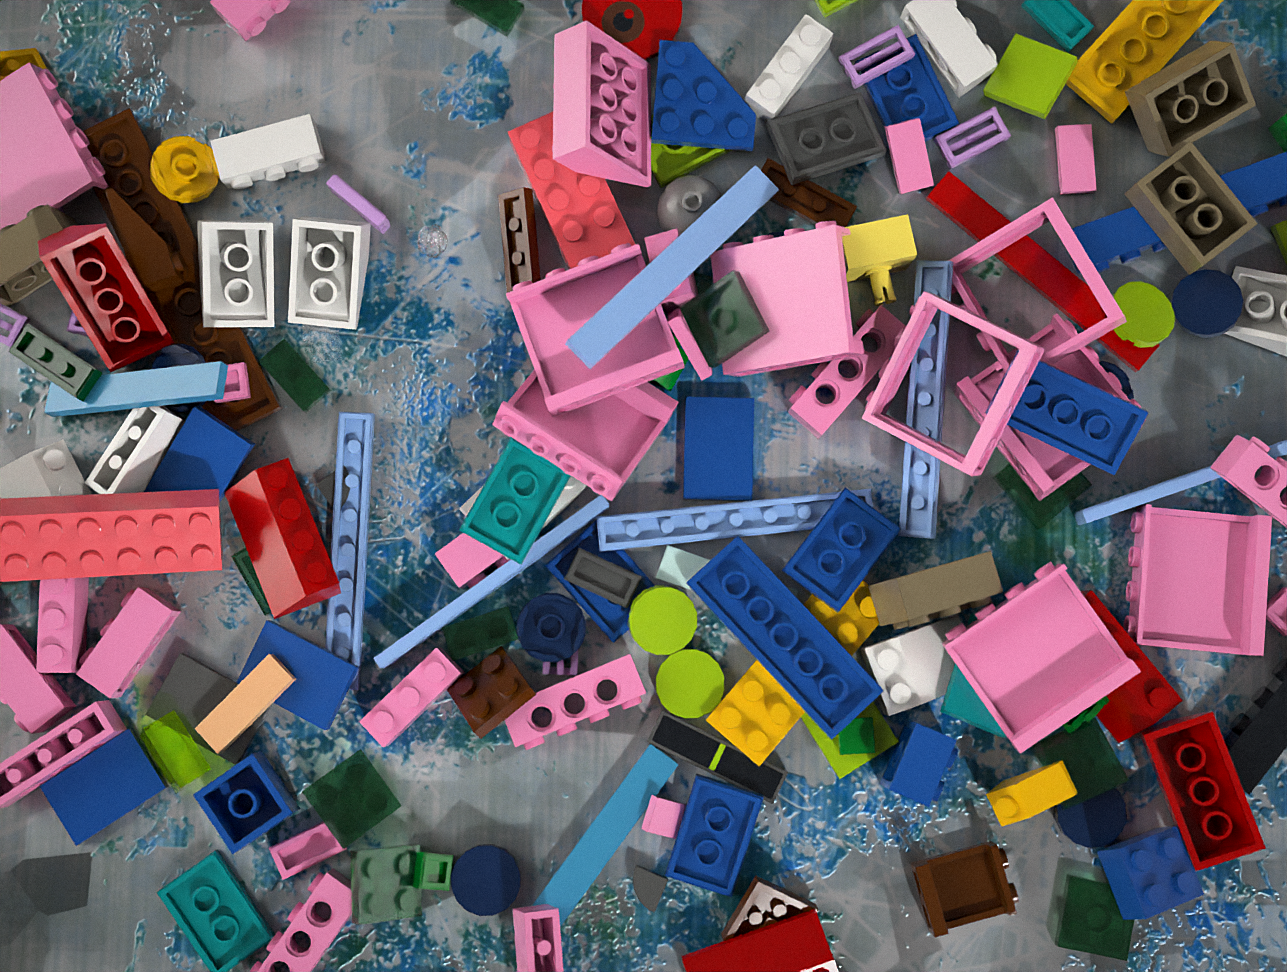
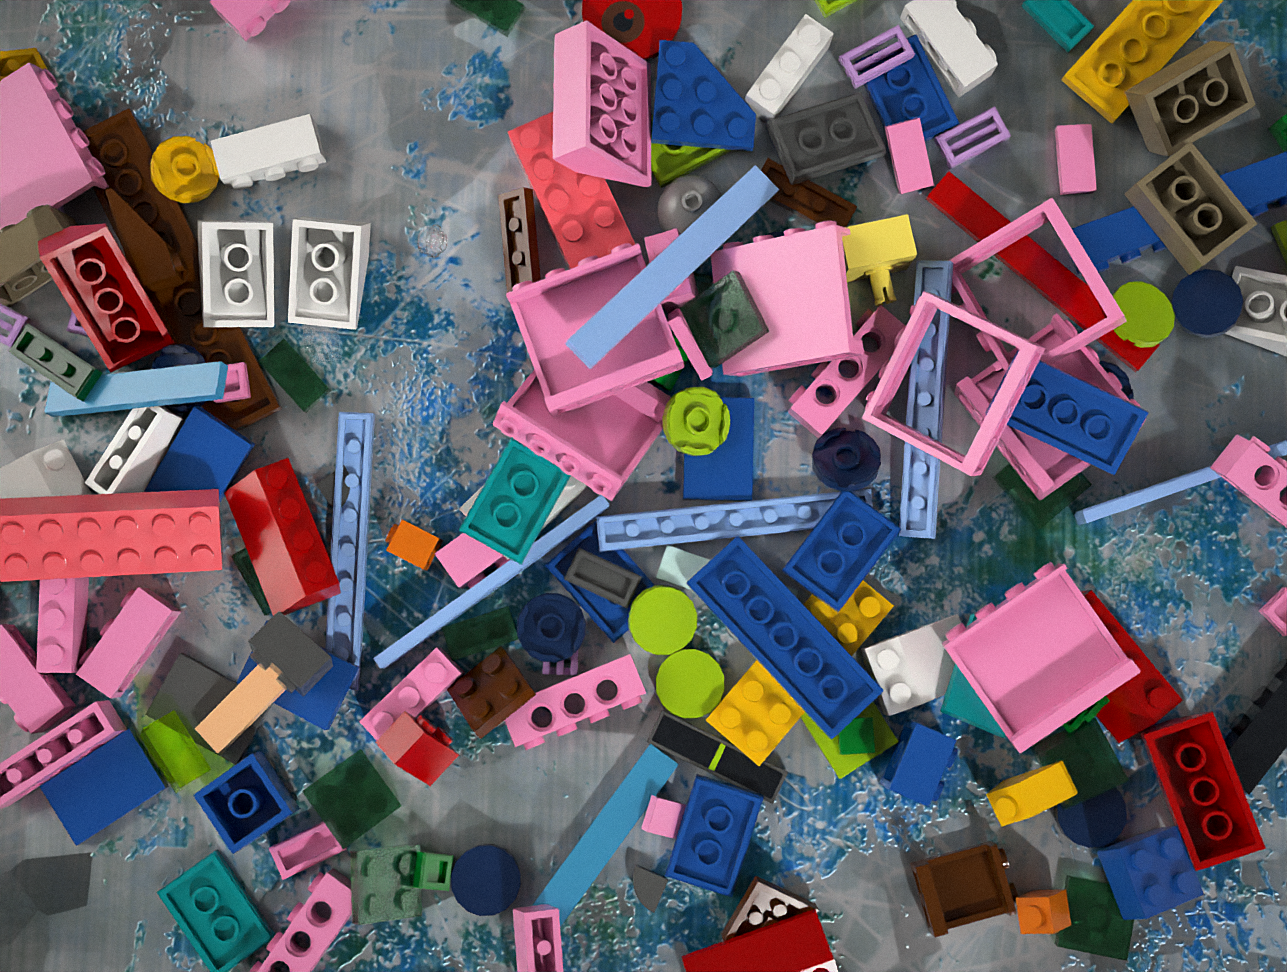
lavender tile [326,174,391,234] -> none
dark tan brick [868,551,1003,630] -> none
lime tile [983,34,1078,119] -> none
bright pink panel [1123,504,1272,656] -> none
none -> dark grey brick [248,611,333,697]
none -> red brick [375,711,459,786]
none -> orange brick [385,519,443,571]
none -> lime tile [662,387,730,456]
none -> dark blue tile [811,428,881,491]
none -> orange brick [1016,889,1071,934]

